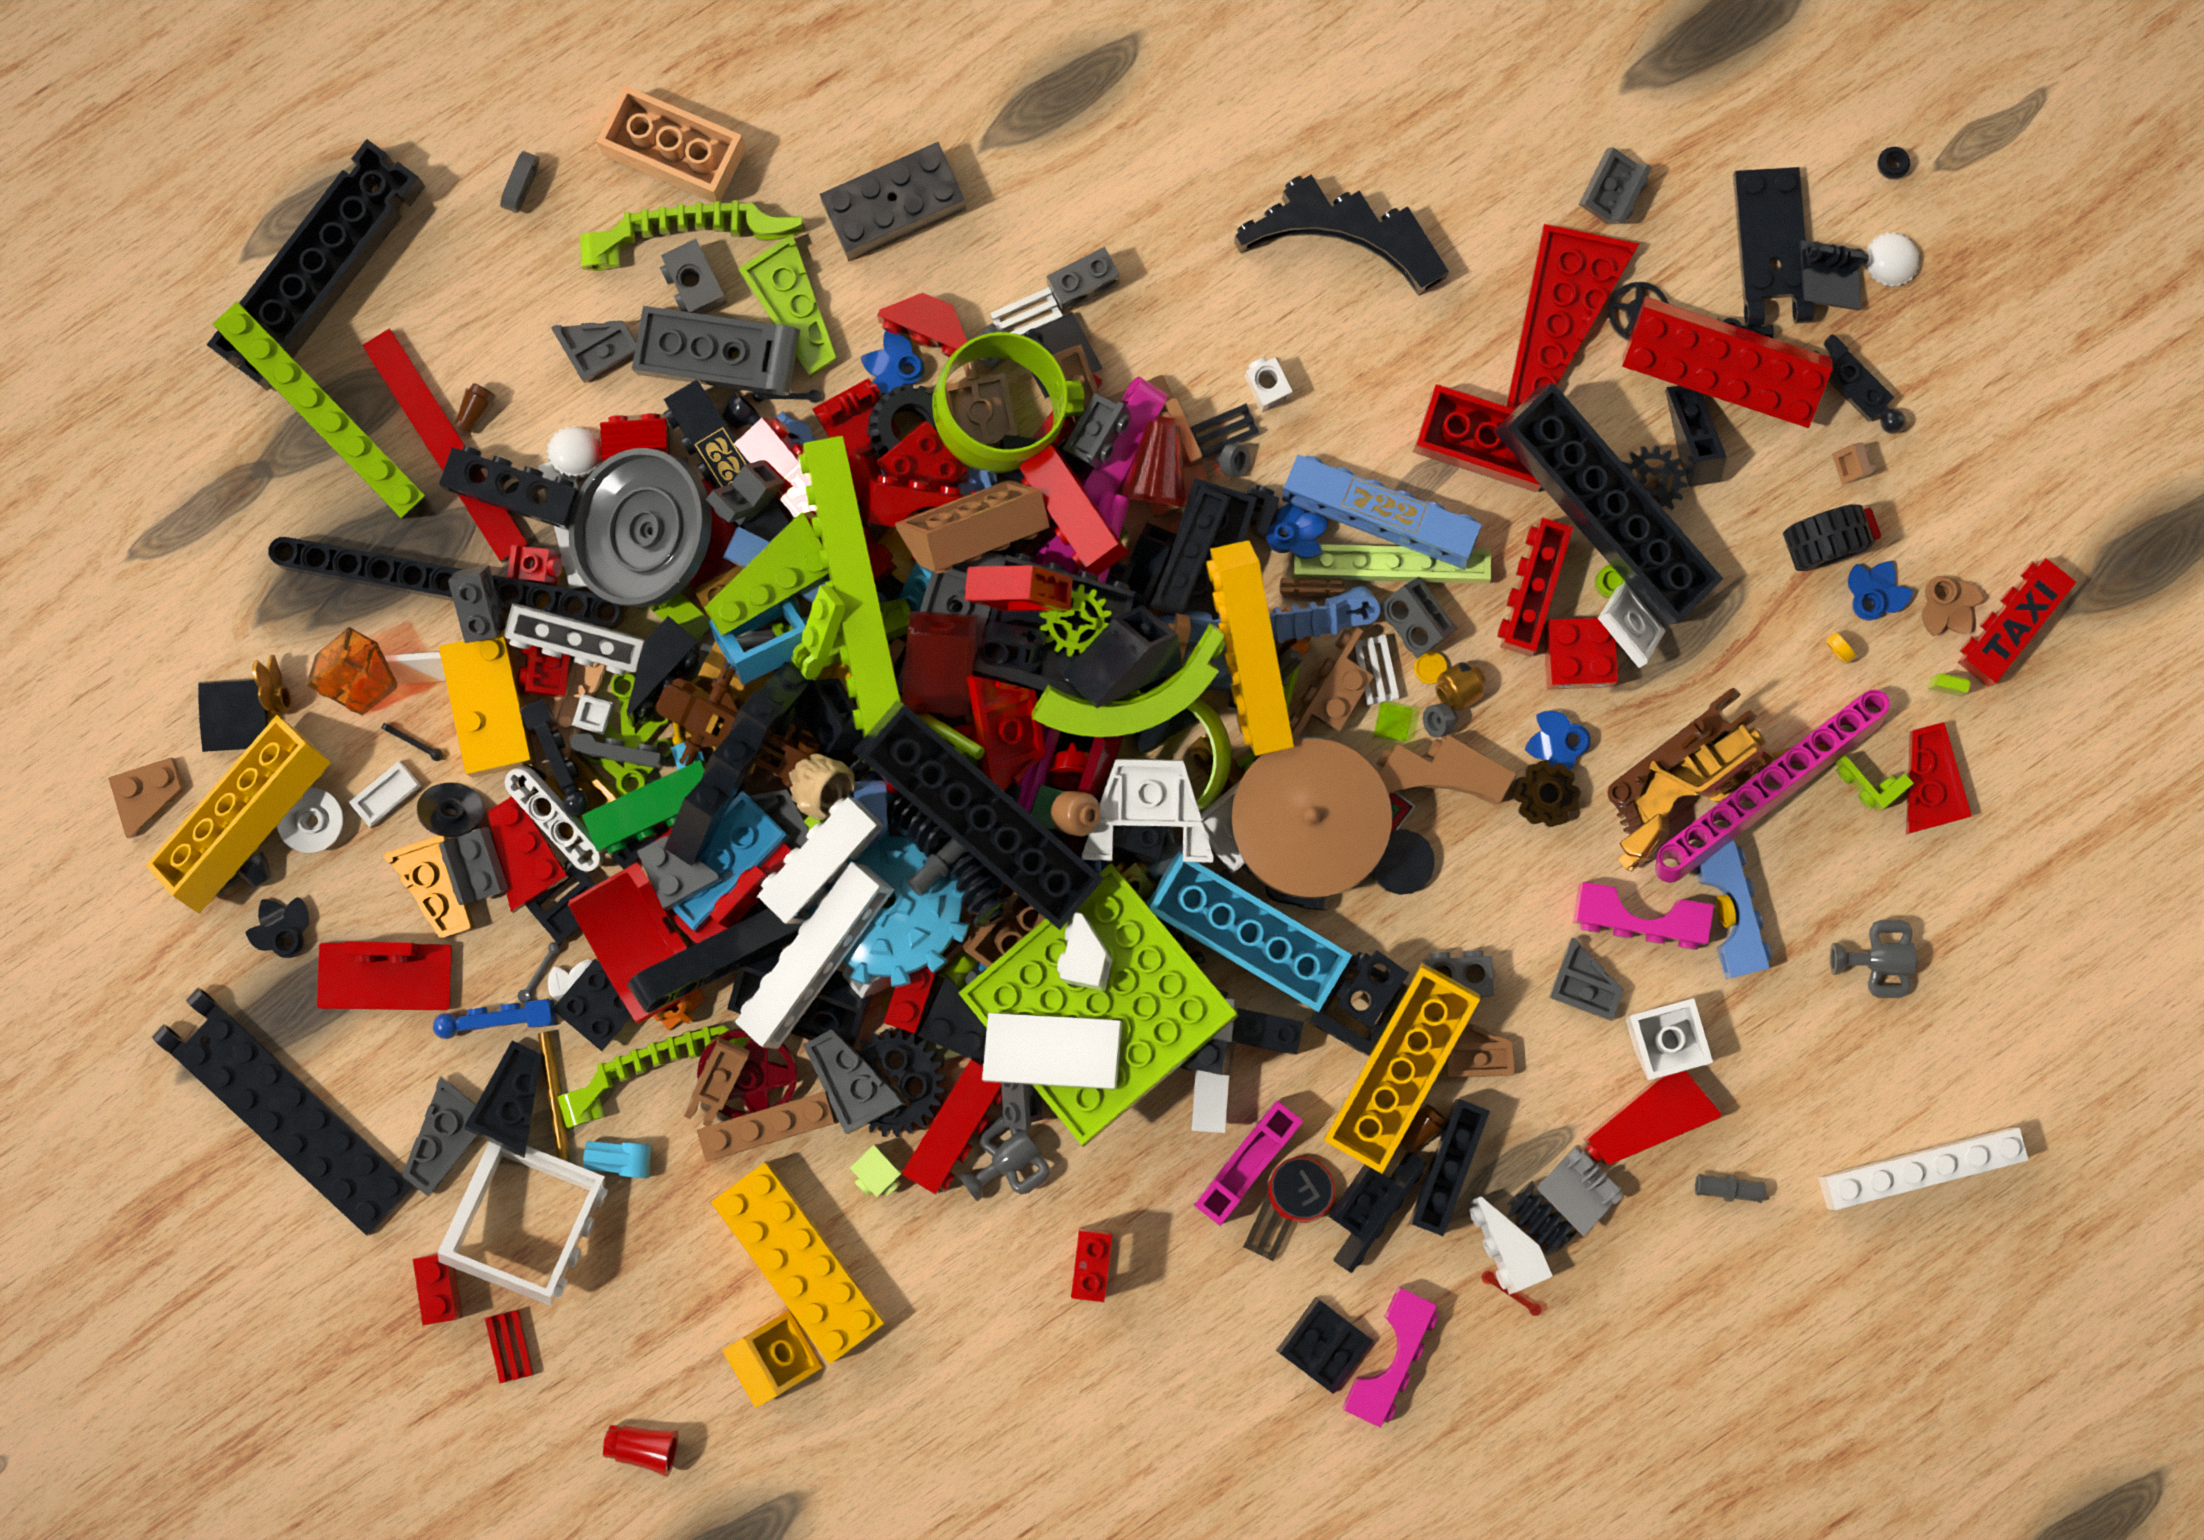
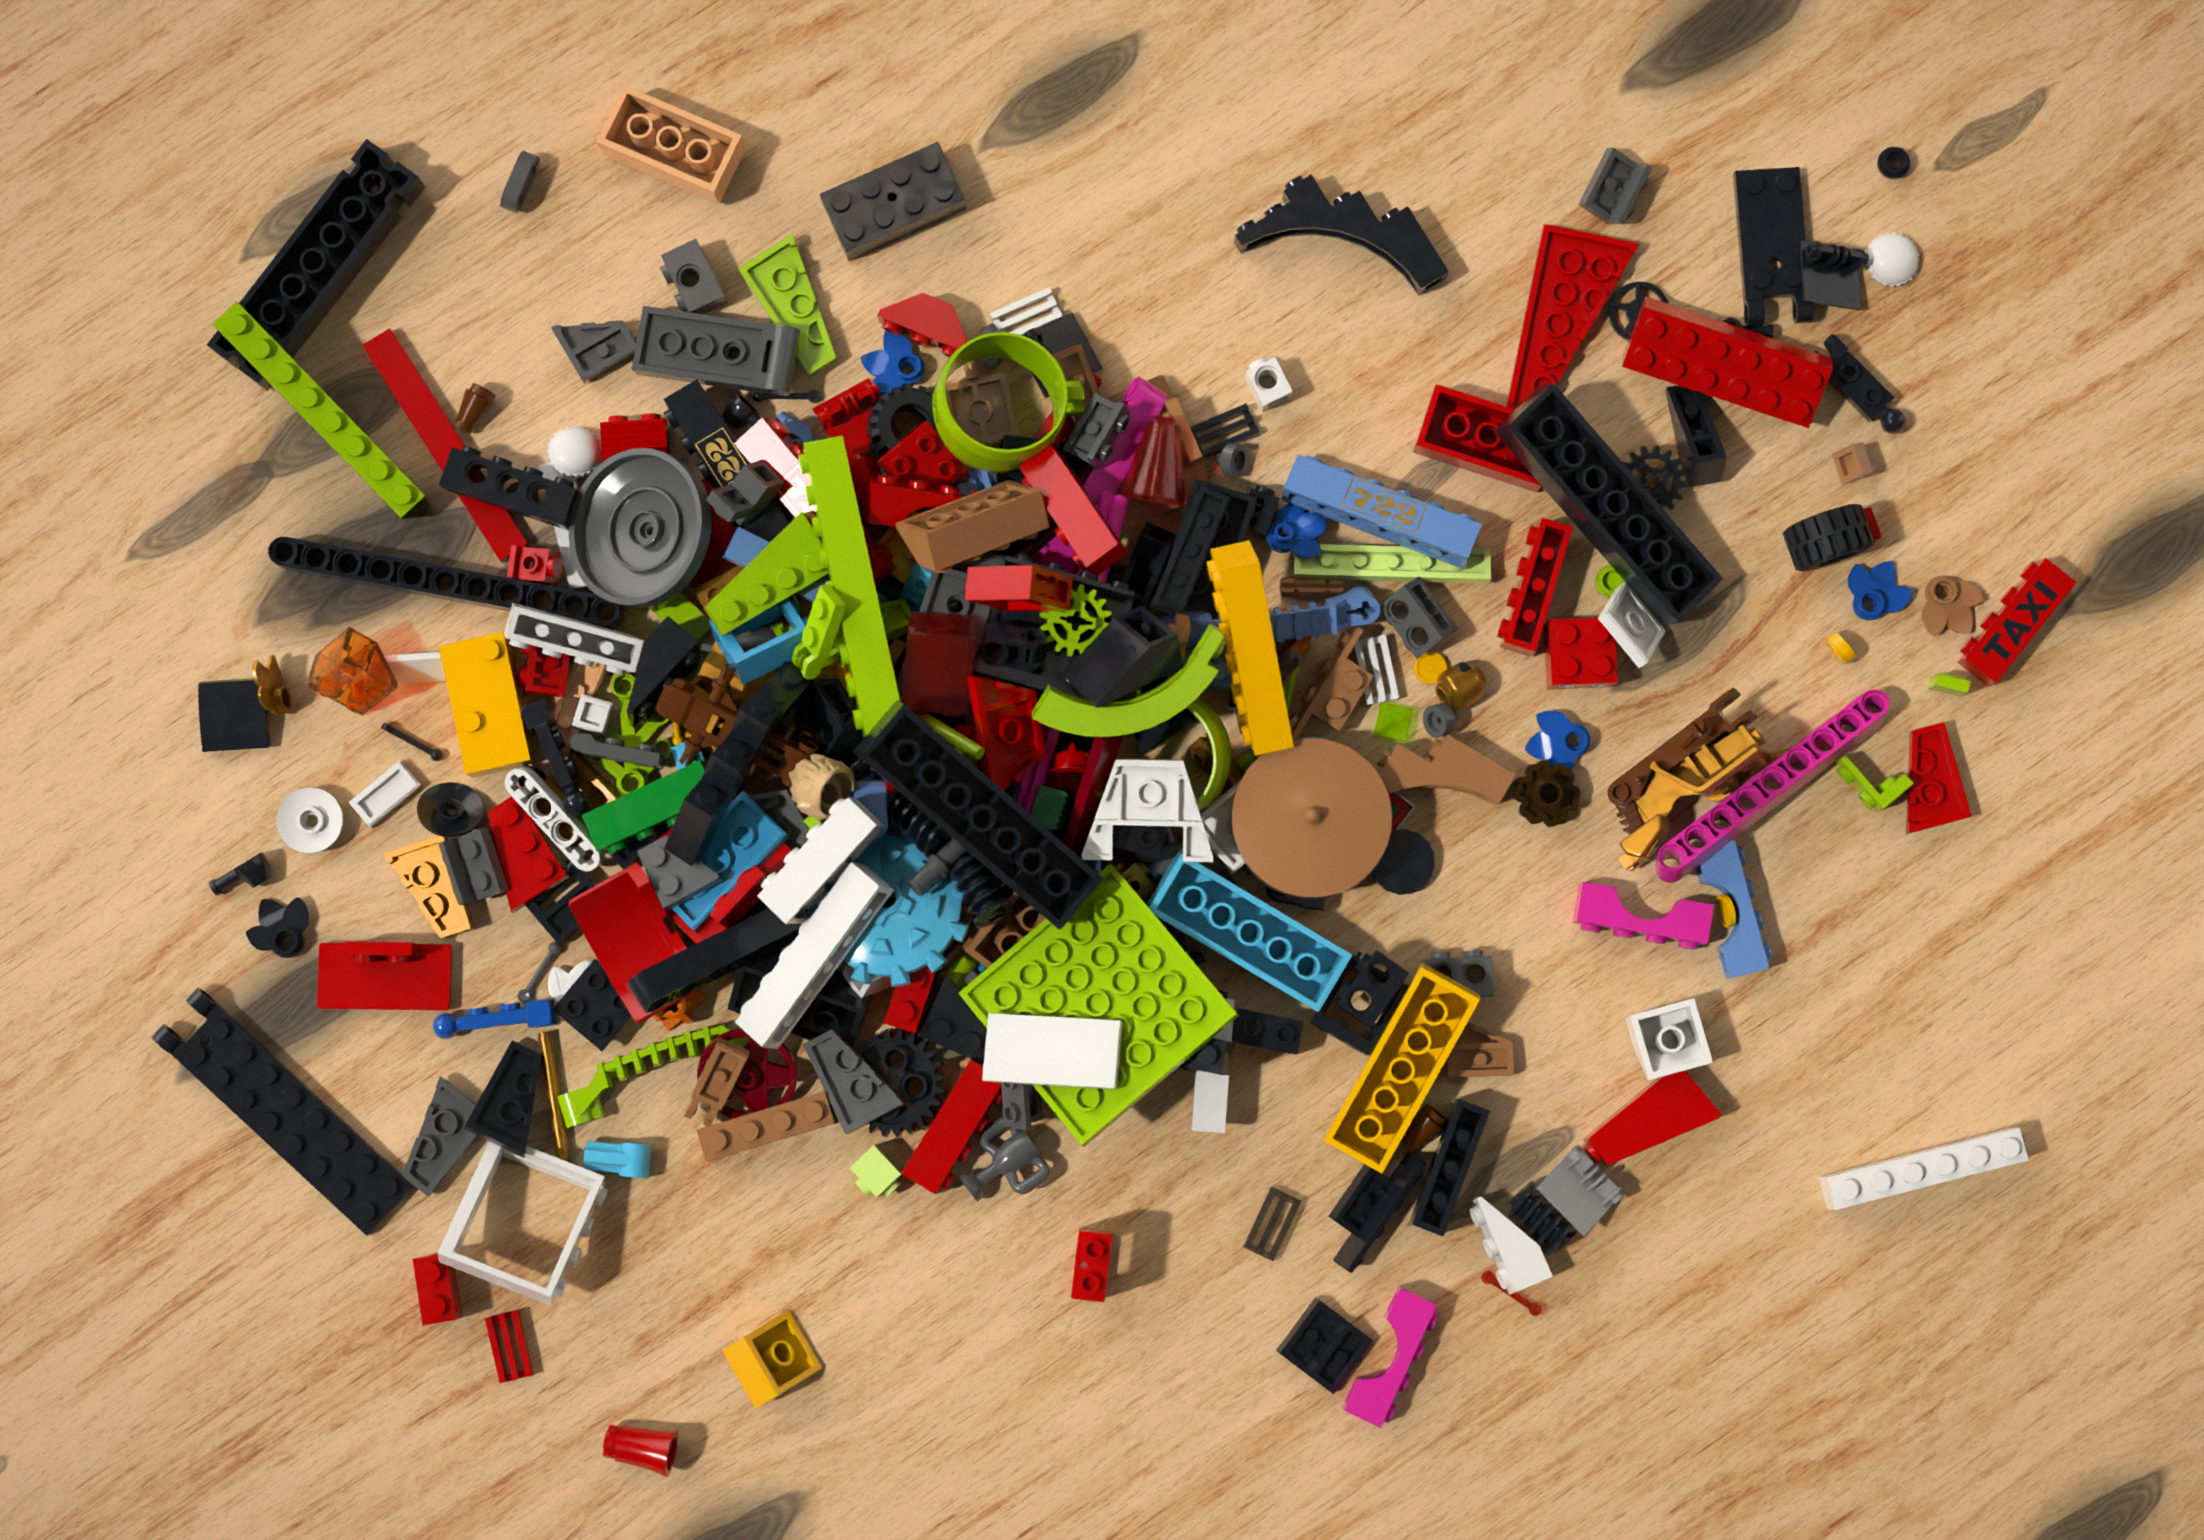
medium nougat wing [108,758,184,839] -> none
yellow brick [145,715,331,914] -> none
dark grey brick [448,565,506,643] -> none
lime piece [580,200,804,271] -> none
yellow brick [711,1161,886,1364] -> none
dark grey brick [1047,247,1120,313] -> none
medium nougat head [1051,791,1101,837] -> none
white slope [1057,913,1112,991] -> none
dark pink arch [1193,1100,1303,1226] -> none
black tile [1268,1156,1335,1223] -> none
dark grey wing [1549,938,1623,1021] -> none
dark grey pin [1695,1174,1765,1203] -> none
dark grey piece [1830,920,1916,998] -> none

